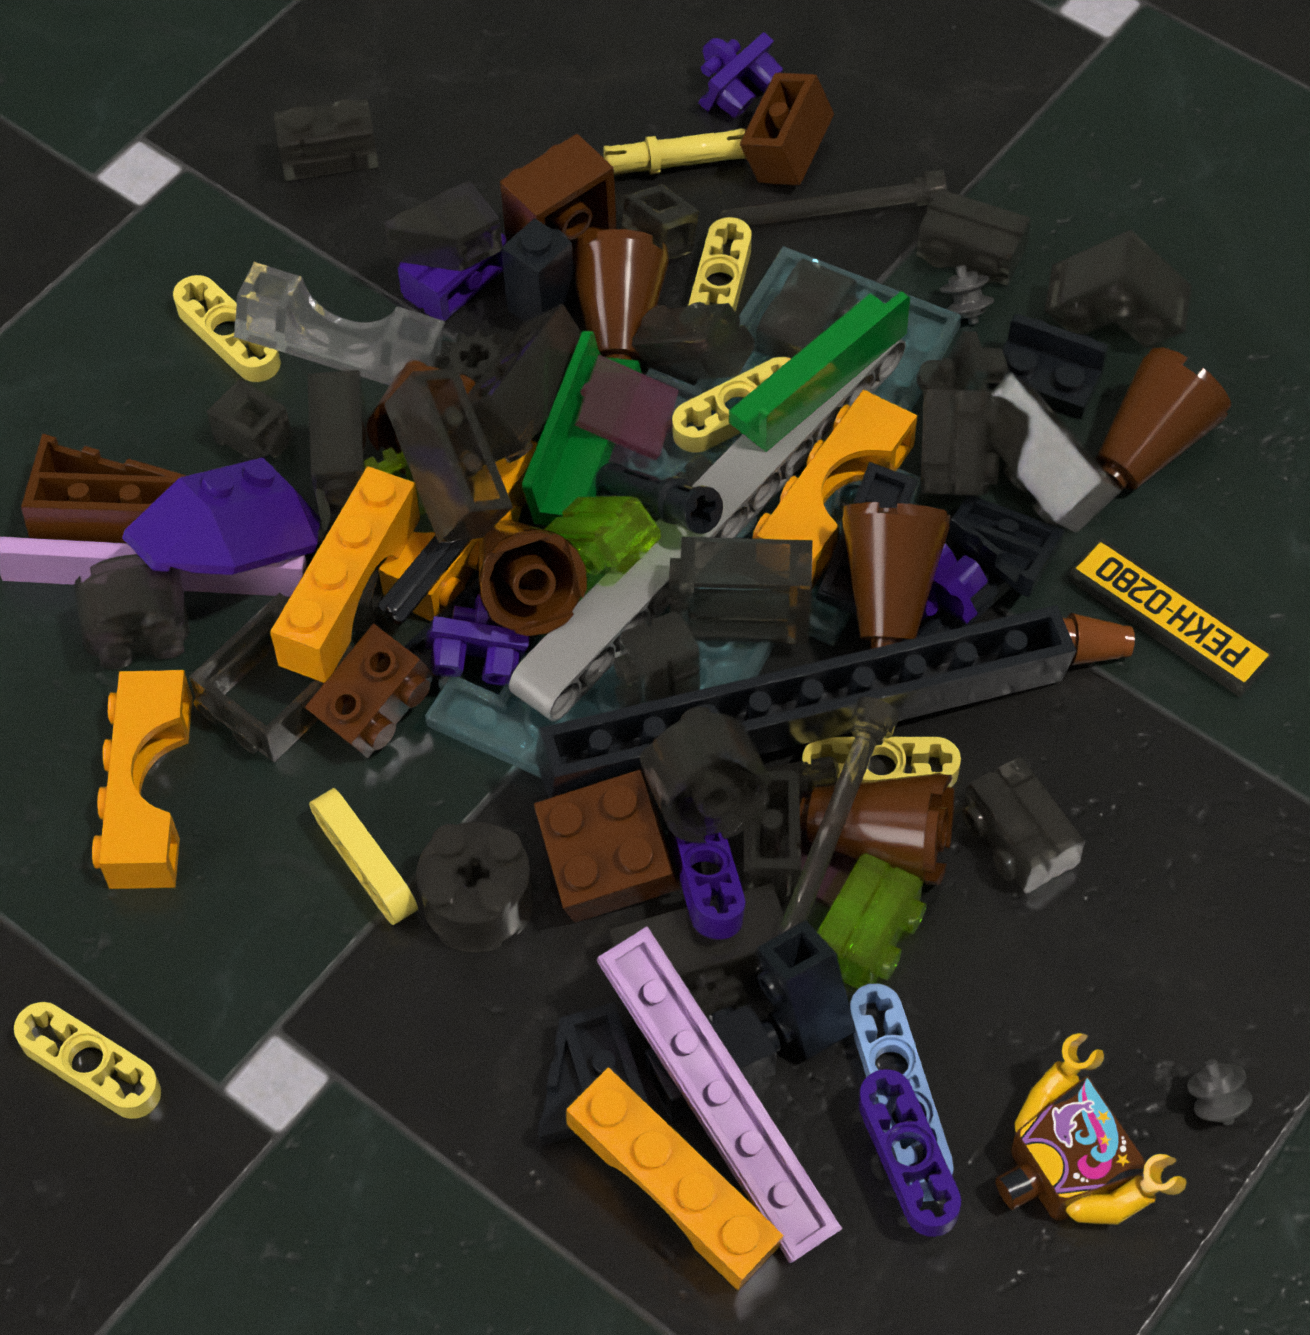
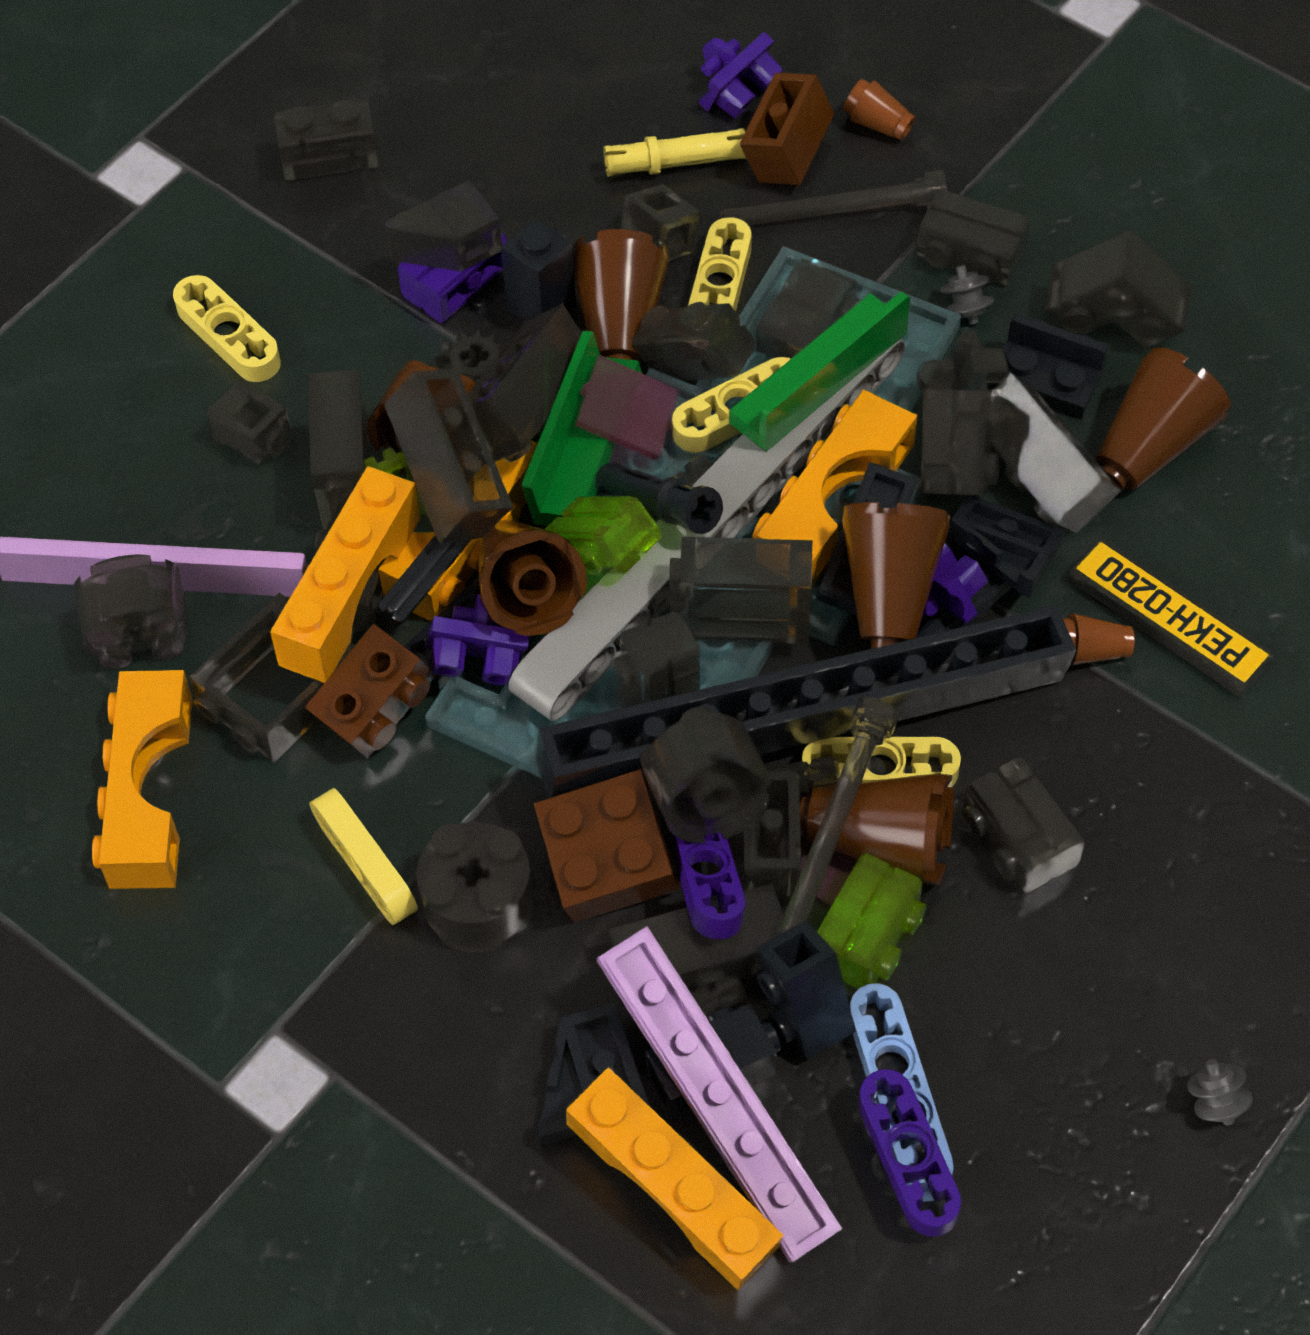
light yellow beam [14,1002,161,1119] -> none
reddish brown wedge [21,433,186,544] -> none
dark purple wedge [122,457,321,575] -> none
clear arch [234,262,445,385] -> none
reddish brown brick [500,134,617,246] -> none
torso [995,1033,1186,1225] -> none
none -> dark orange cone [843,79,916,141]

